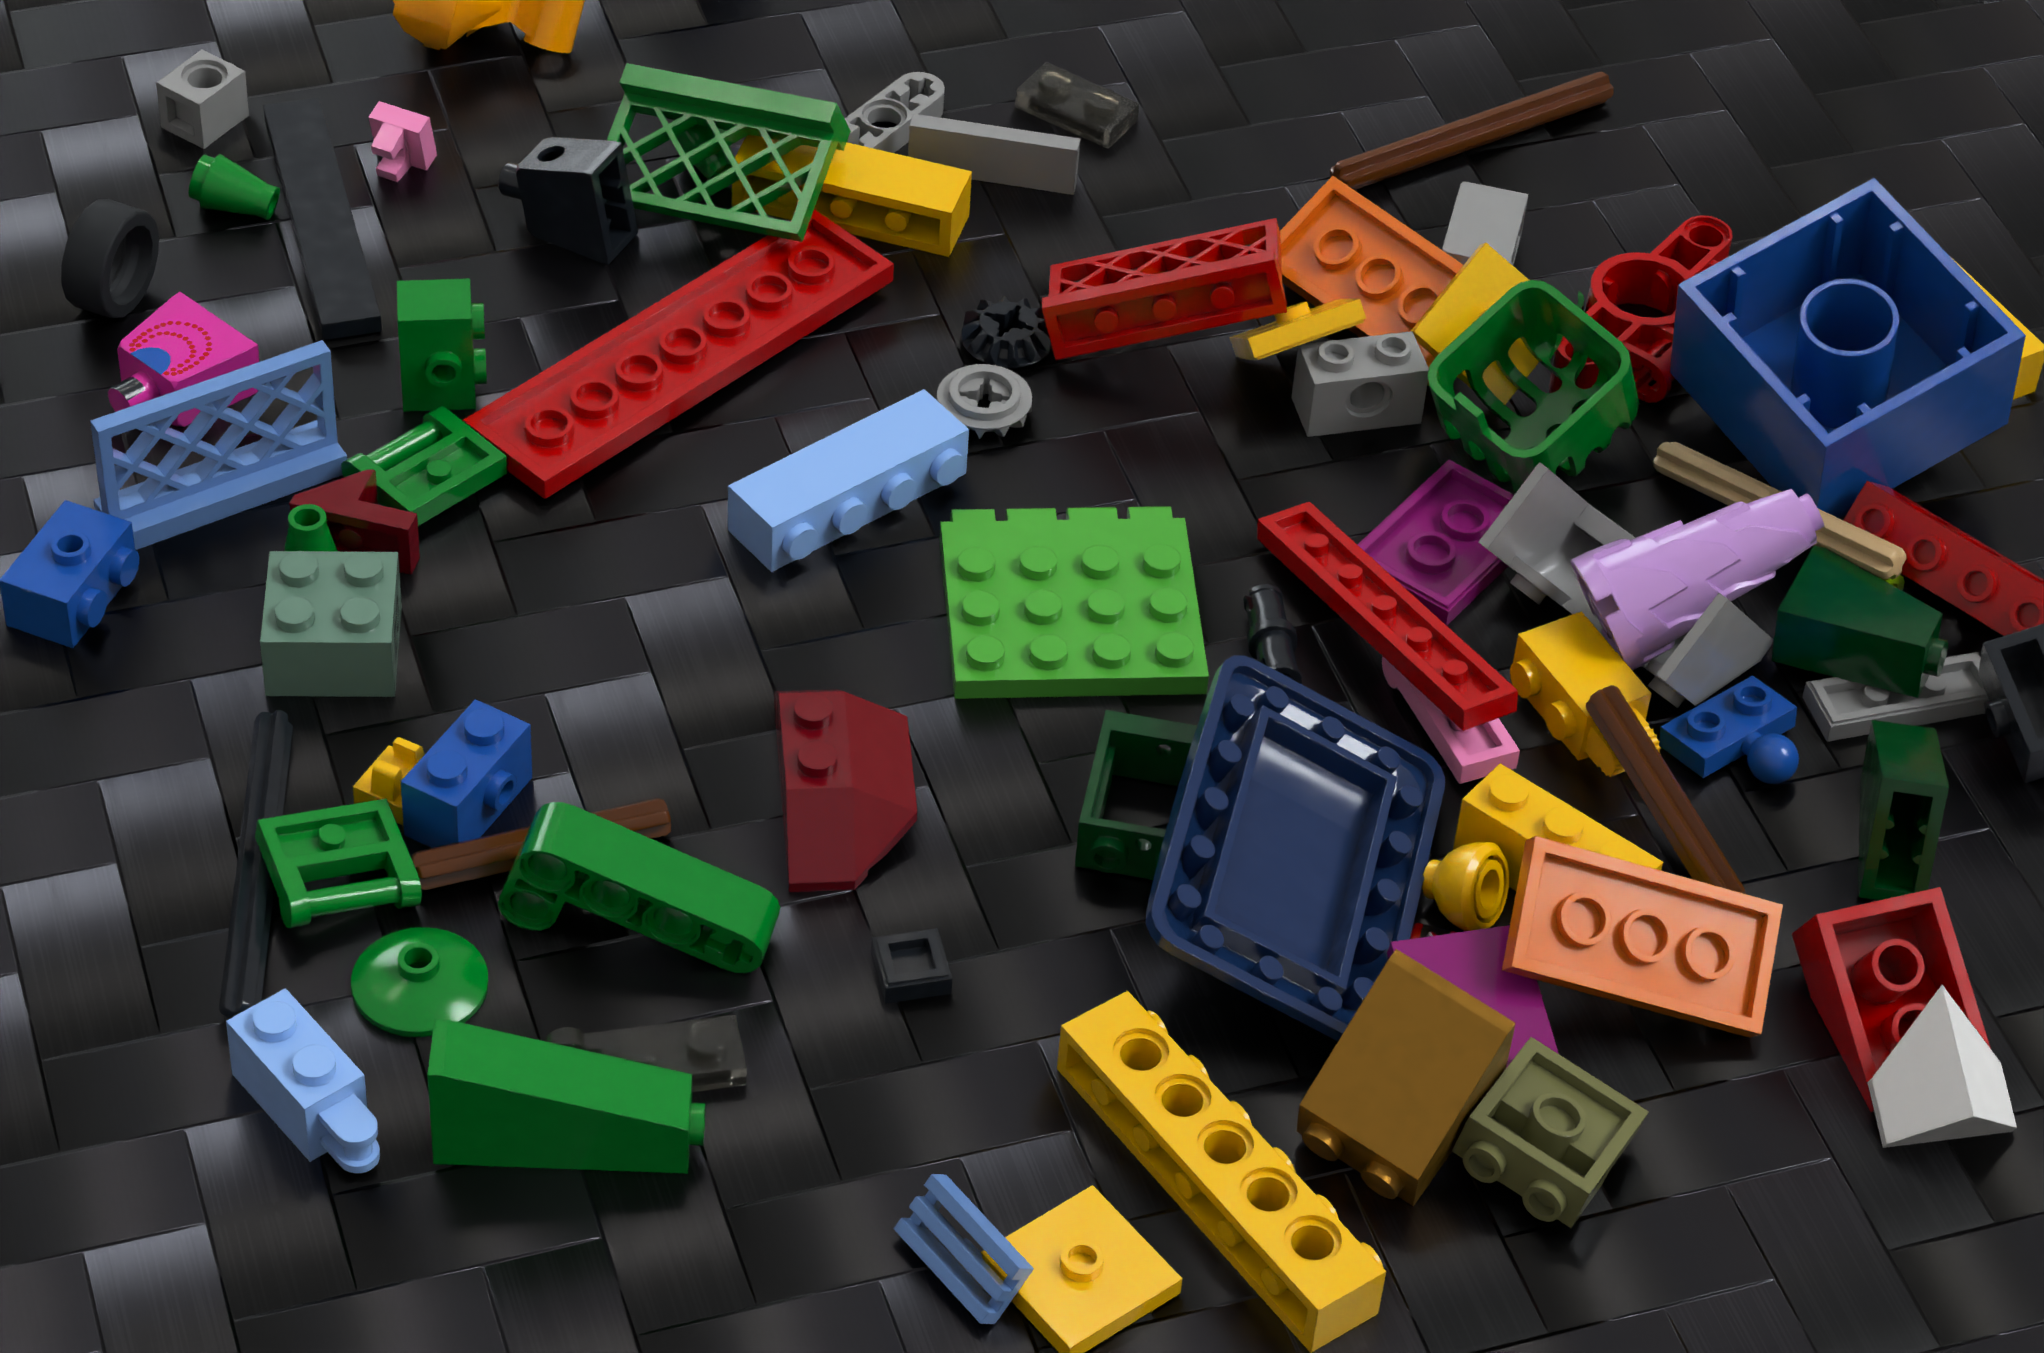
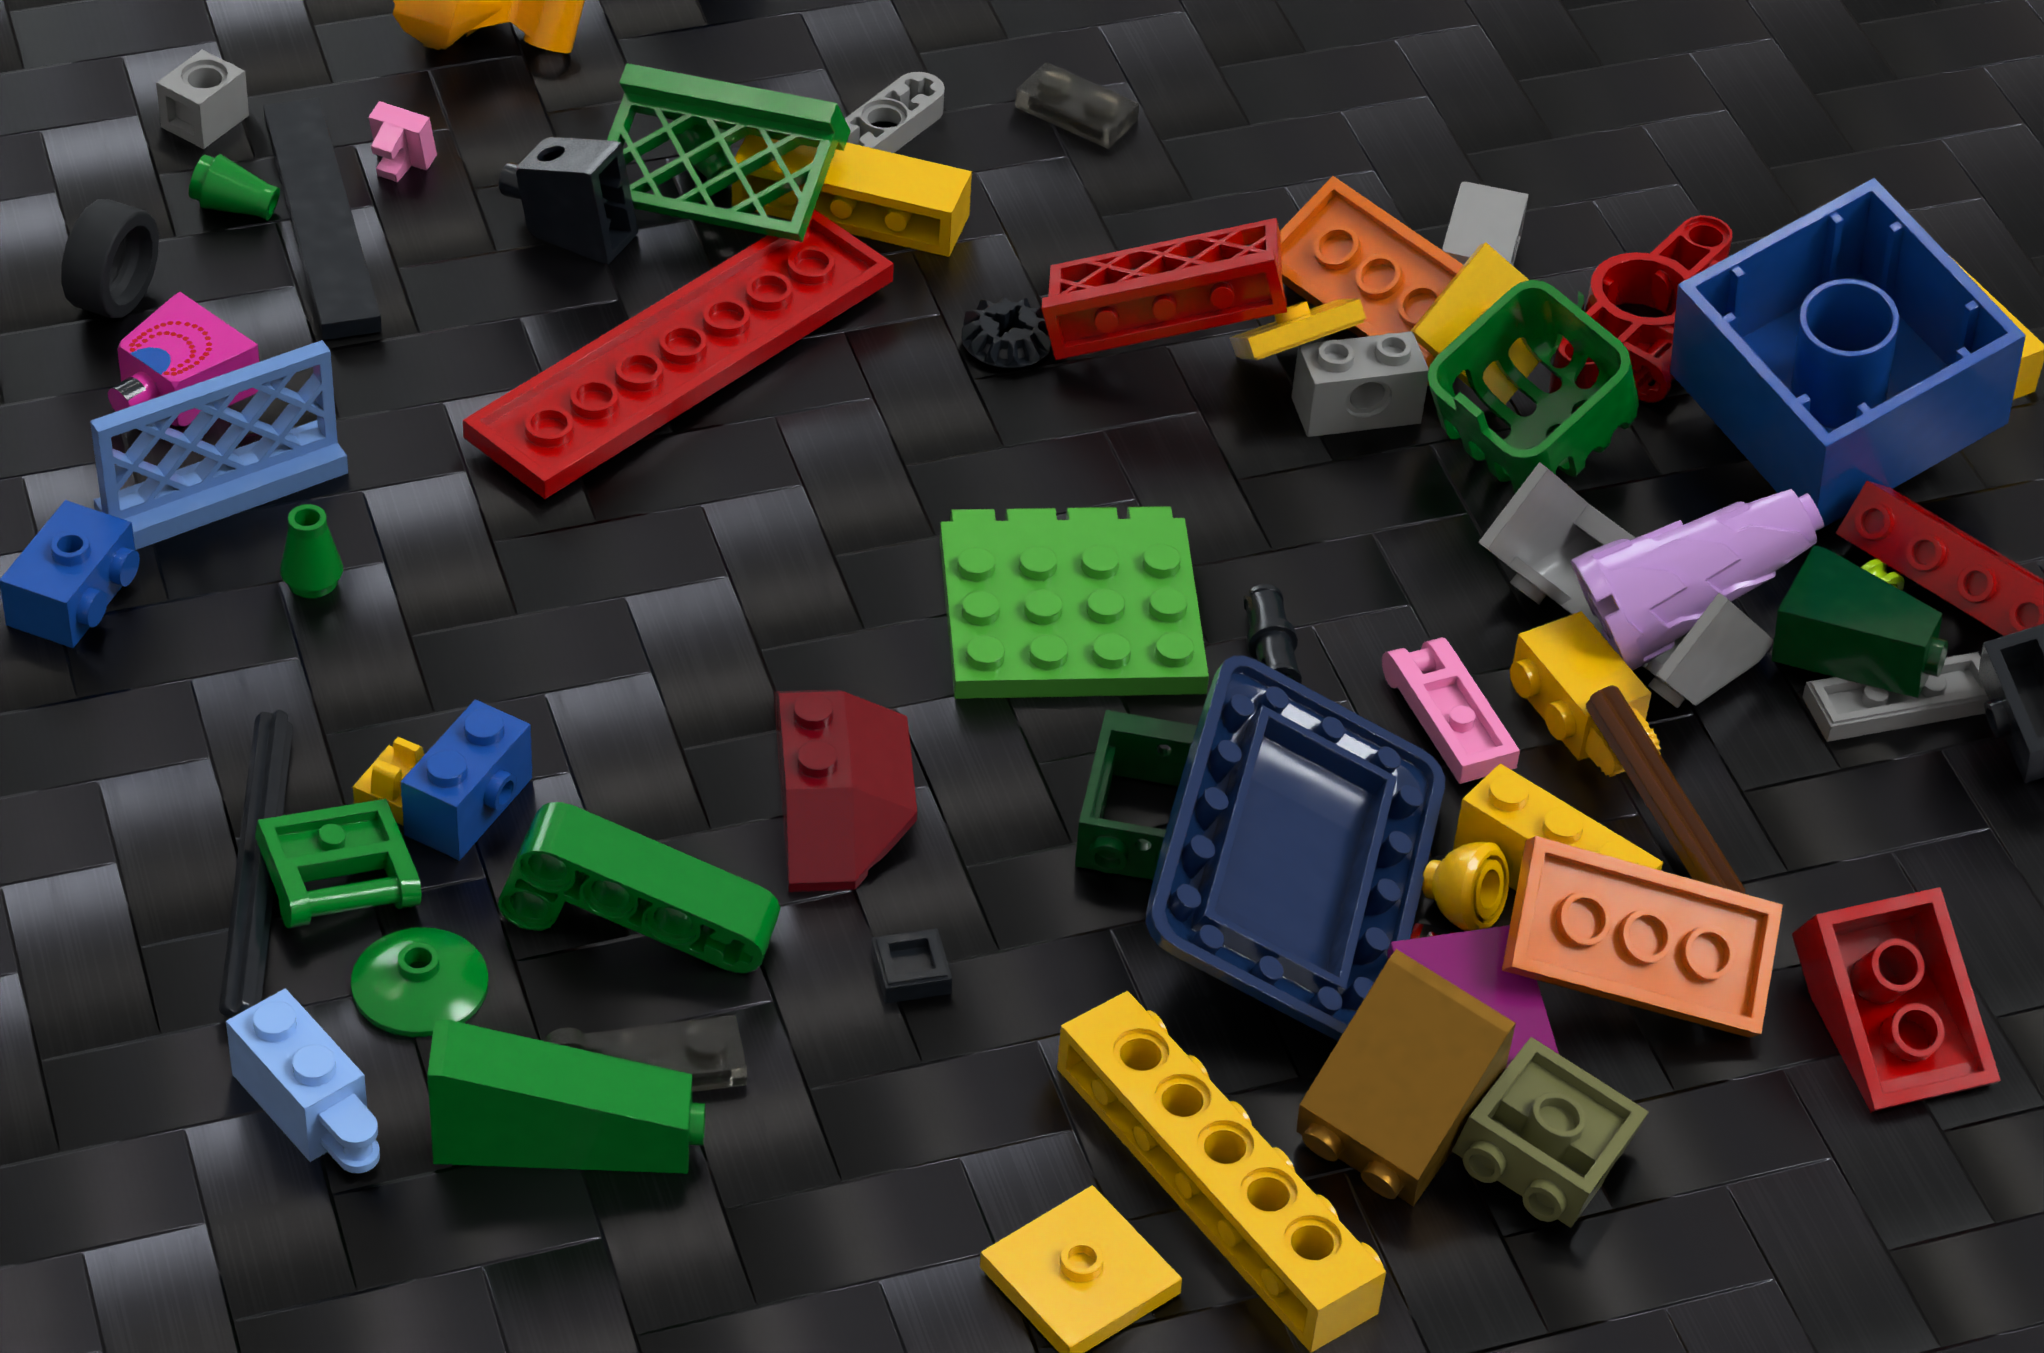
sand green brick [260,551,402,697] -> none
dark red slope [289,469,420,575] -> none
green plate [341,406,507,526] -> none
green brick [397,278,487,412] -> none
reddish brown axle [411,798,671,891] -> none
light blue brick [728,389,969,572] -> none
medium blue tile [894,1174,1034,1324] -> none
light grey tile [908,114,1080,195] -> none
light grey gear [937,364,1032,439] -> none
red plate [1257,501,1518,731] -> none
reddish brown axle [1329,71,1614,190] -> none
magenta tile [1357,460,1514,625] -> none
tan axle [1653,442,1906,579] -> none
blue plate [1659,676,1799,784] -> none
dark green slope [1858,720,1949,900] -> none
white slope [1868,985,2017,1148] -> none

